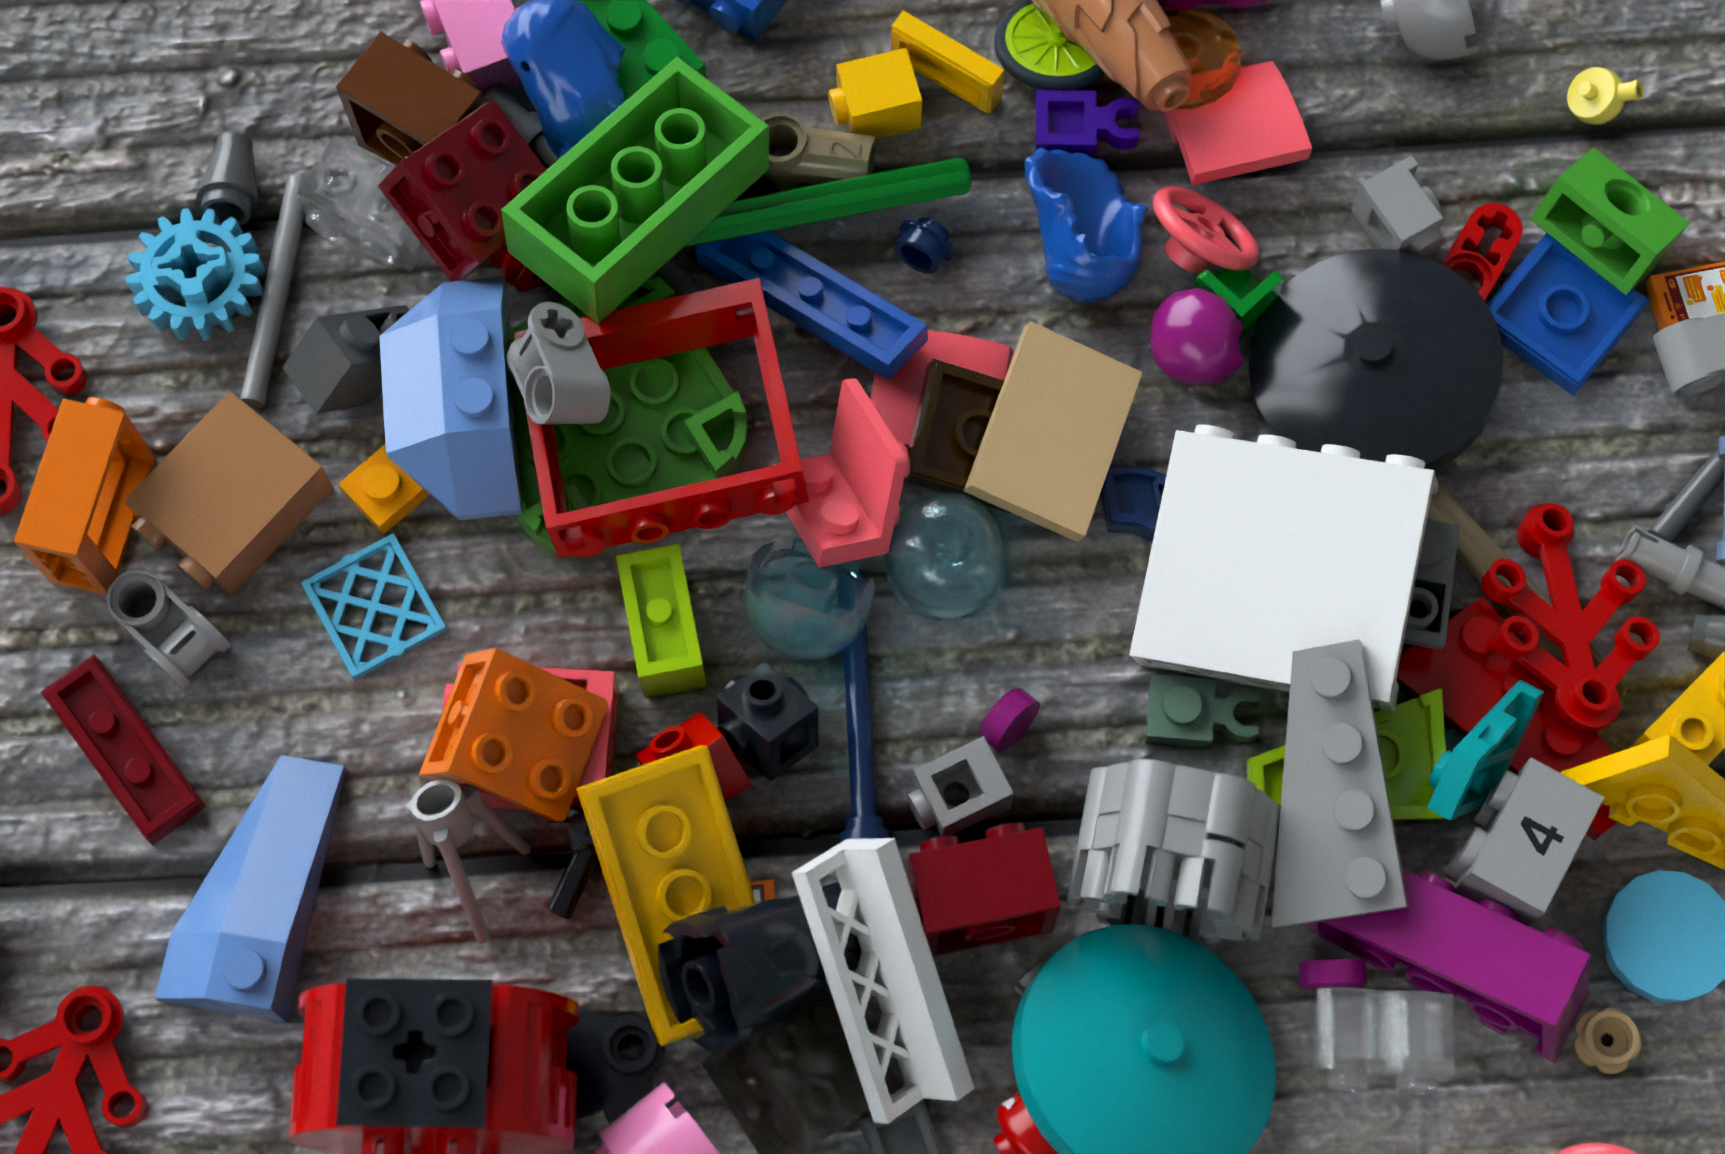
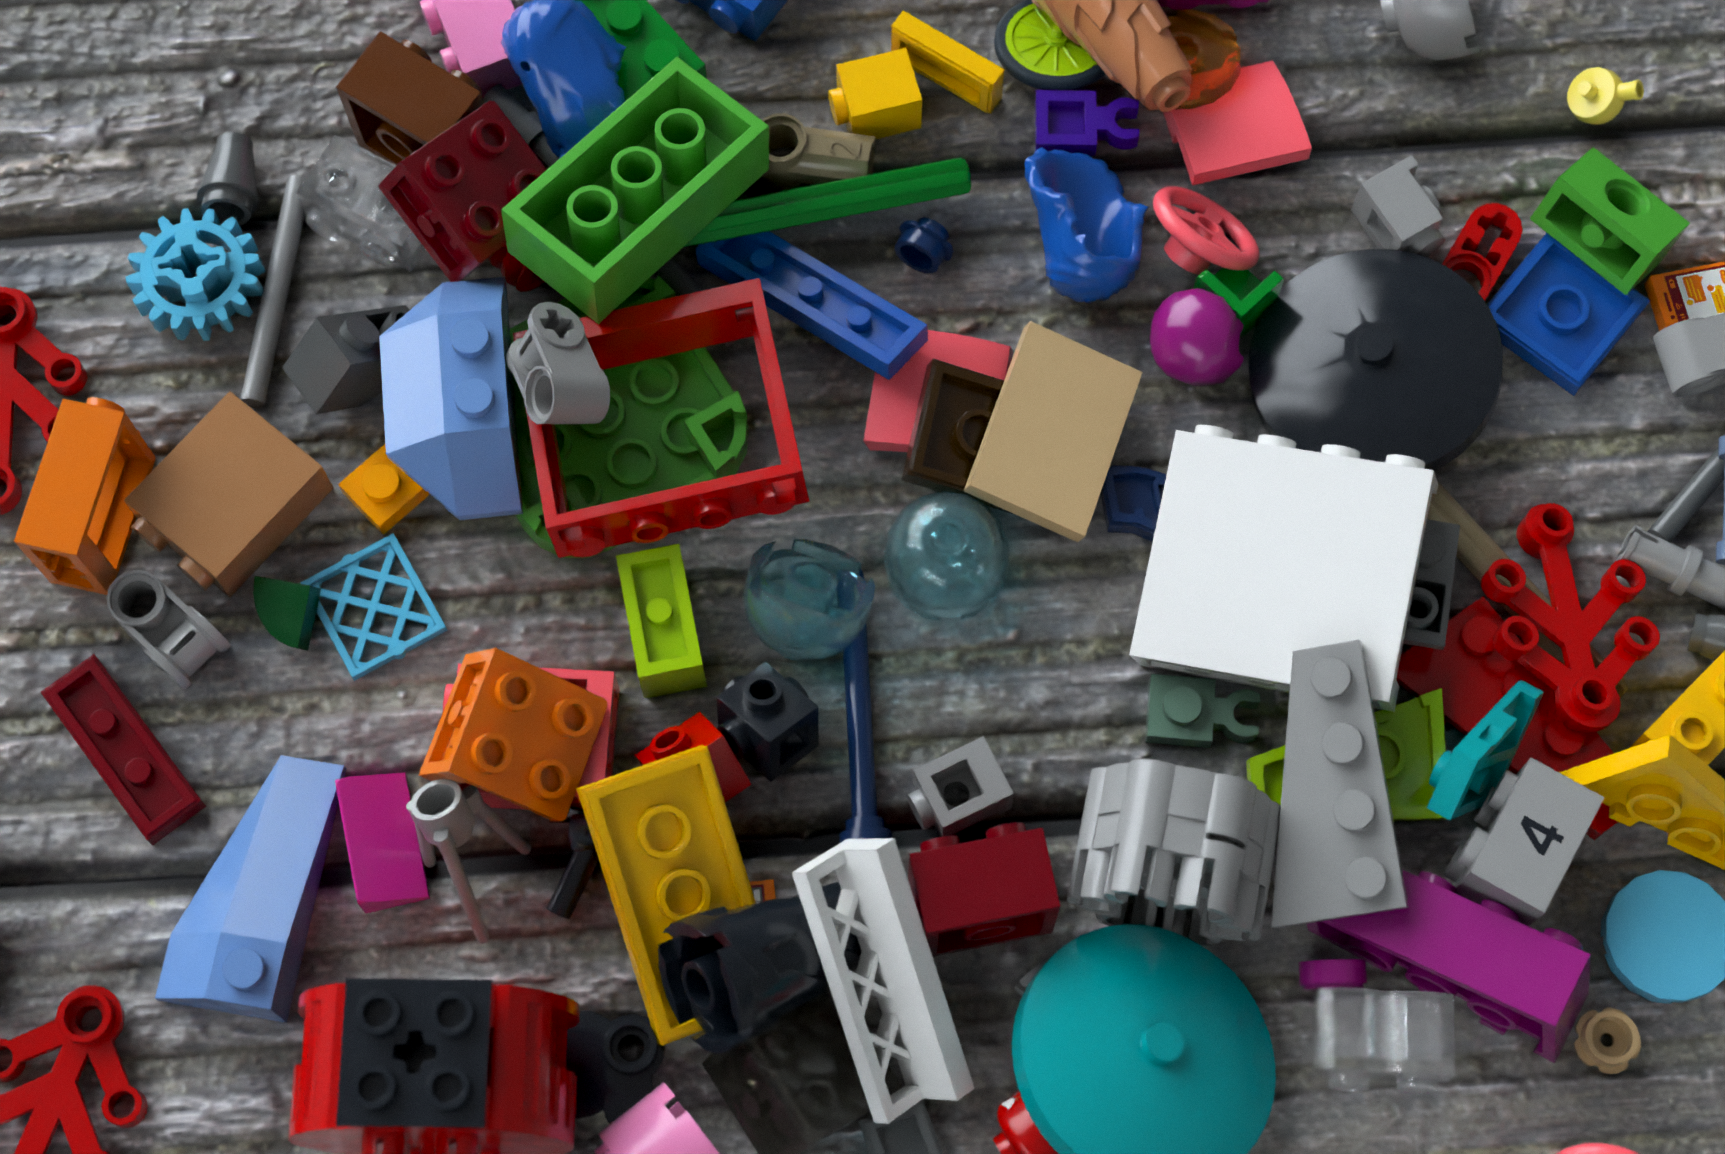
coral bracket [771,378,910,568] -> none
magenta tile [979,688,1040,753] -> none
none -> dark green tile [253,576,321,651]
none -> dark pink slope [335,773,430,914]

